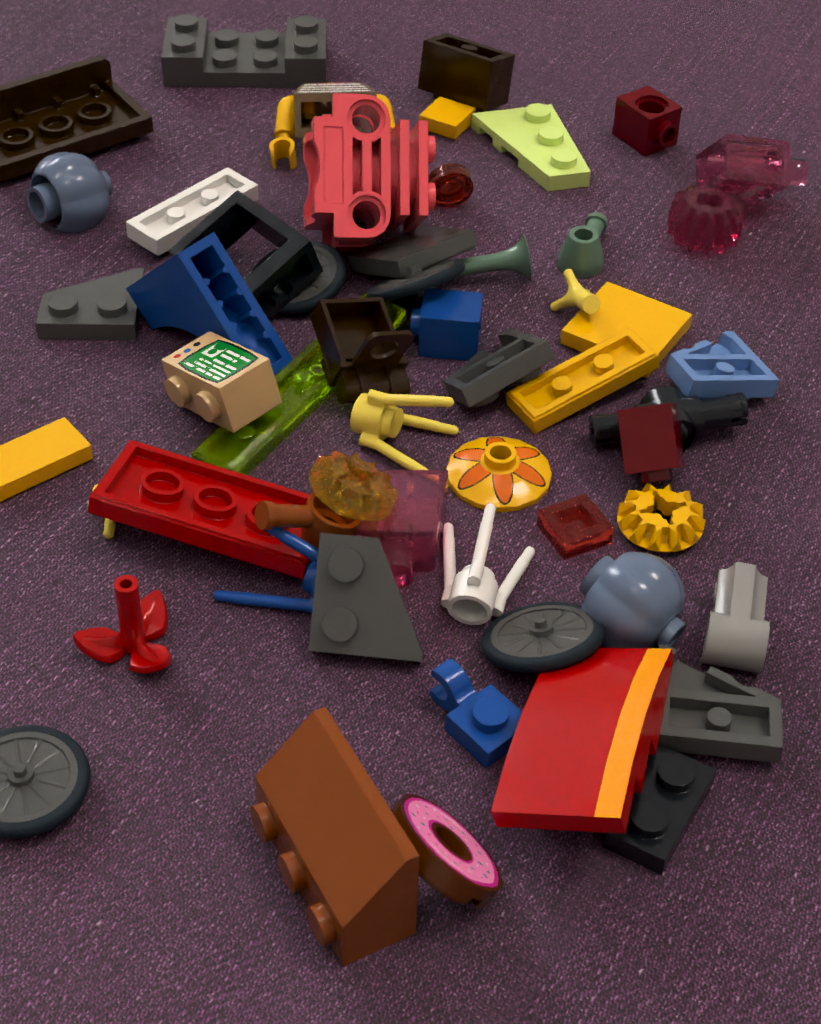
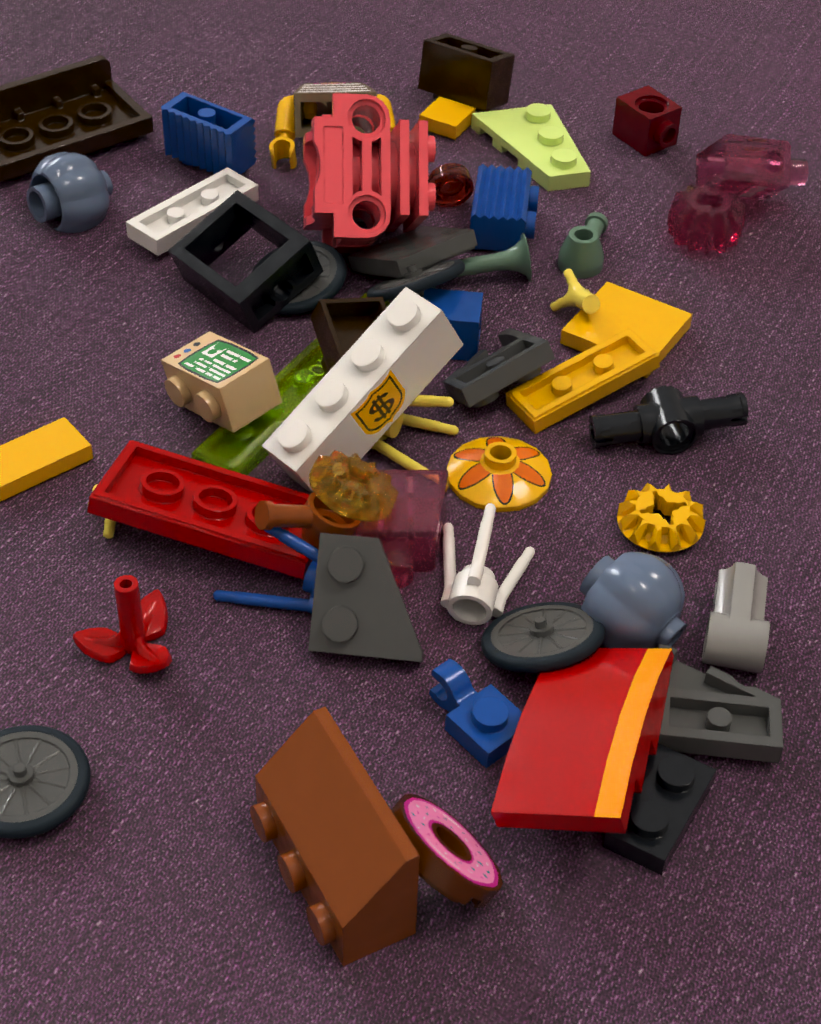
dark grey wing [36,268,145,340] -> none
blue arch [126,232,295,375] -> none
dark grey piece [161,14,327,88] -> none
clear red tile [537,493,614,560] -> none
dark red brick [617,402,685,483] -> none
medium blue wing [665,331,780,400] -> none
none -> blue brick [161,92,257,175]
none -> white brick [262,287,464,493]
none -> blue brick [470,164,539,252]

